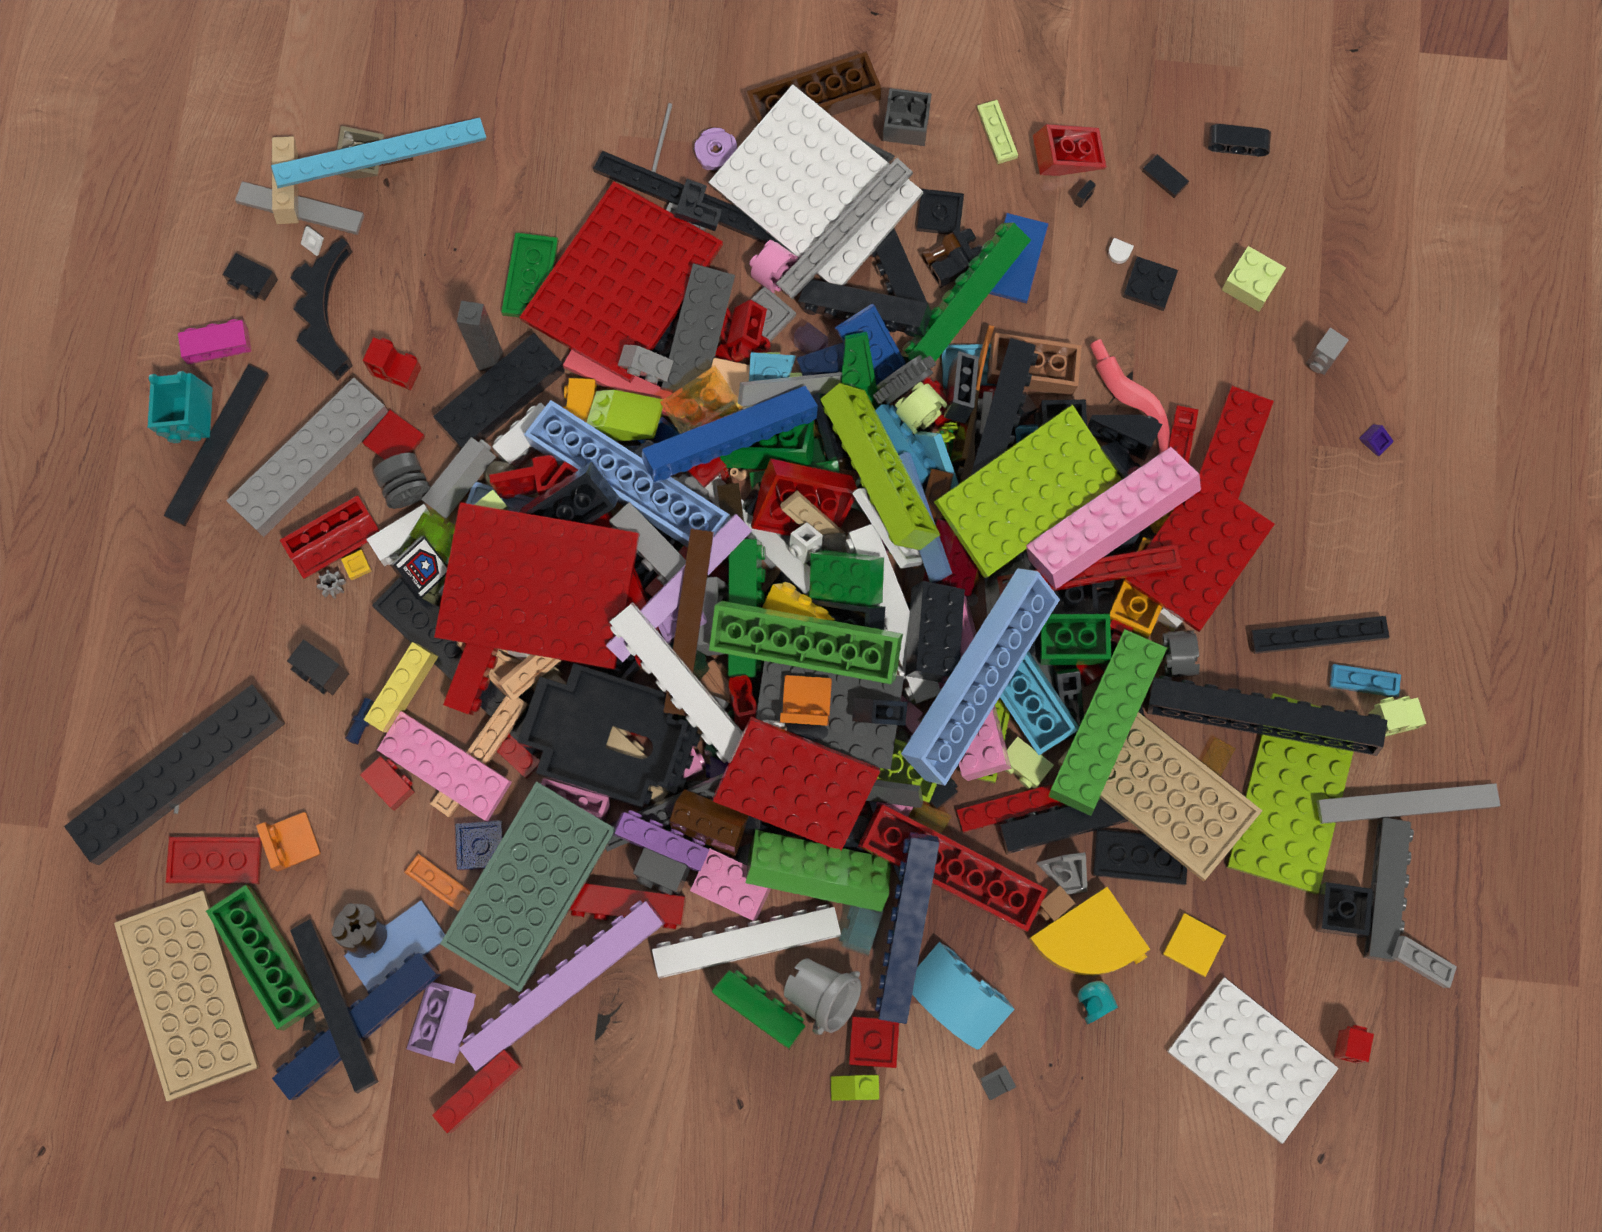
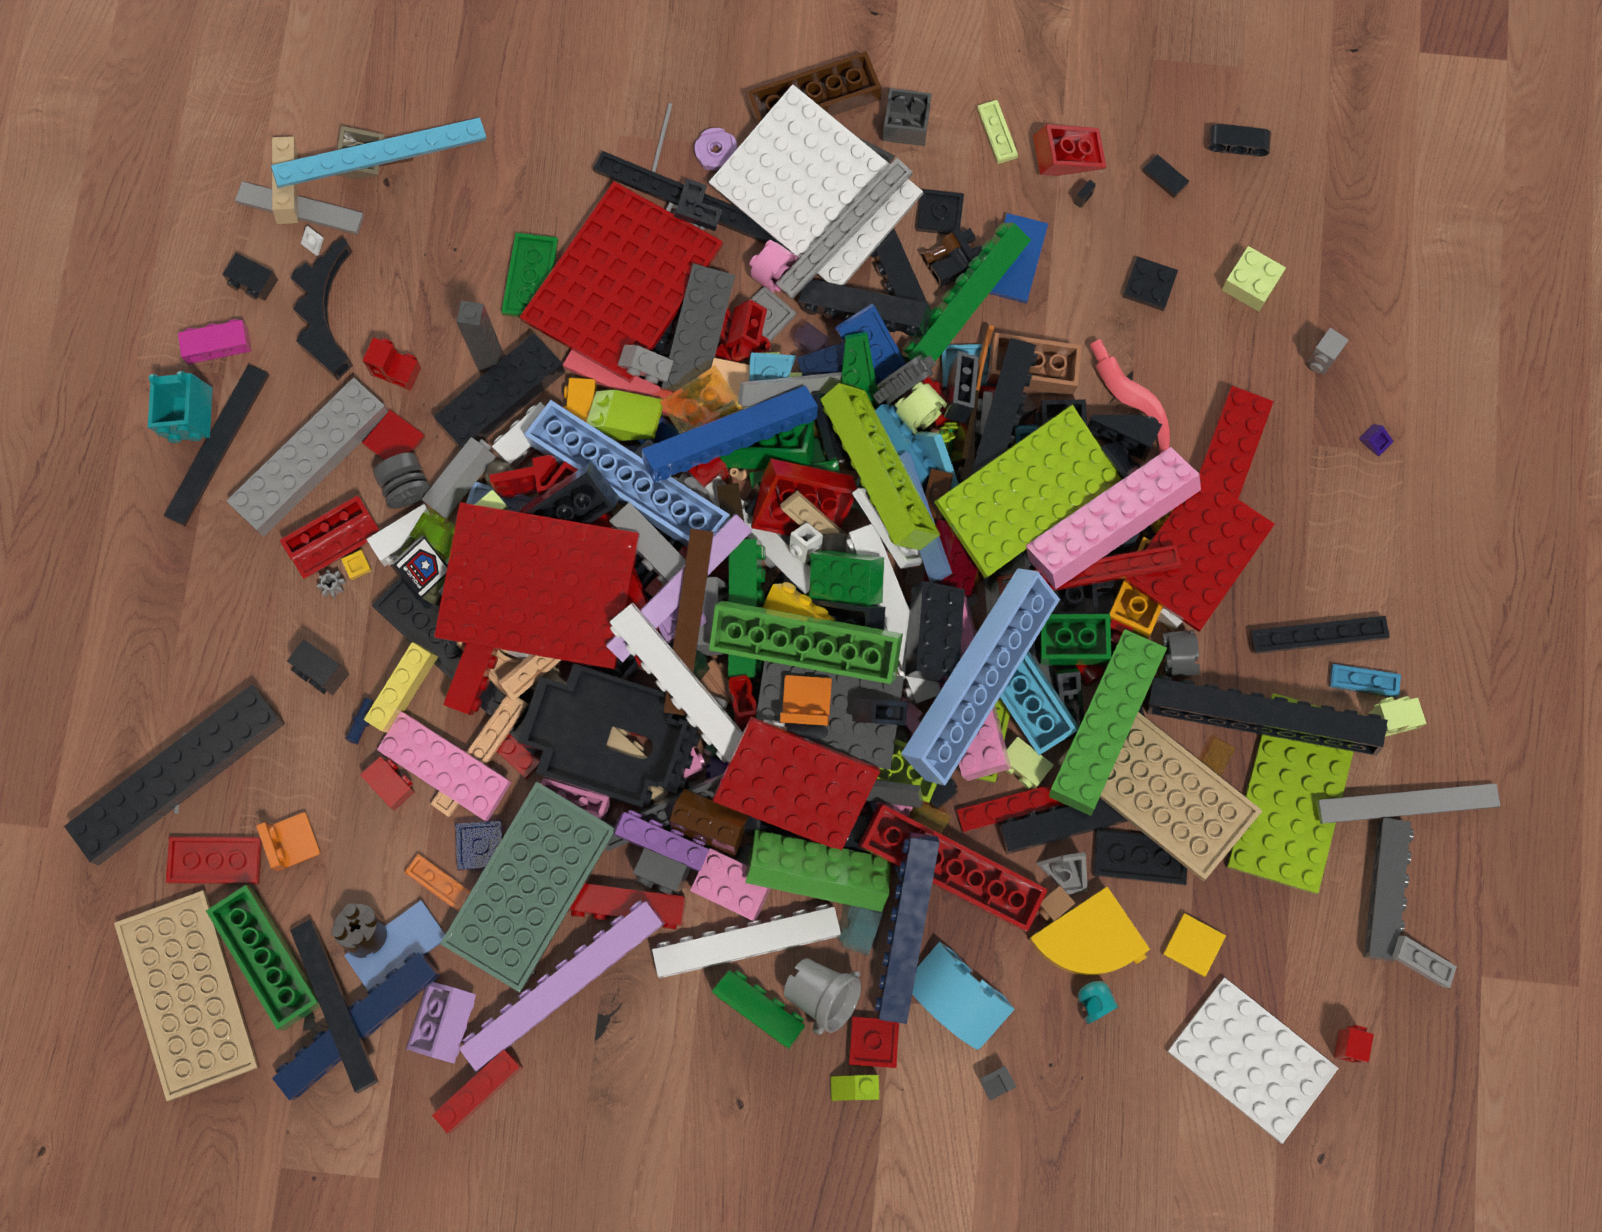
white tile [1108,238,1134,264] -> none
red slope [1169,405,1199,464] -> none
black brick [1316,882,1373,938] -> none

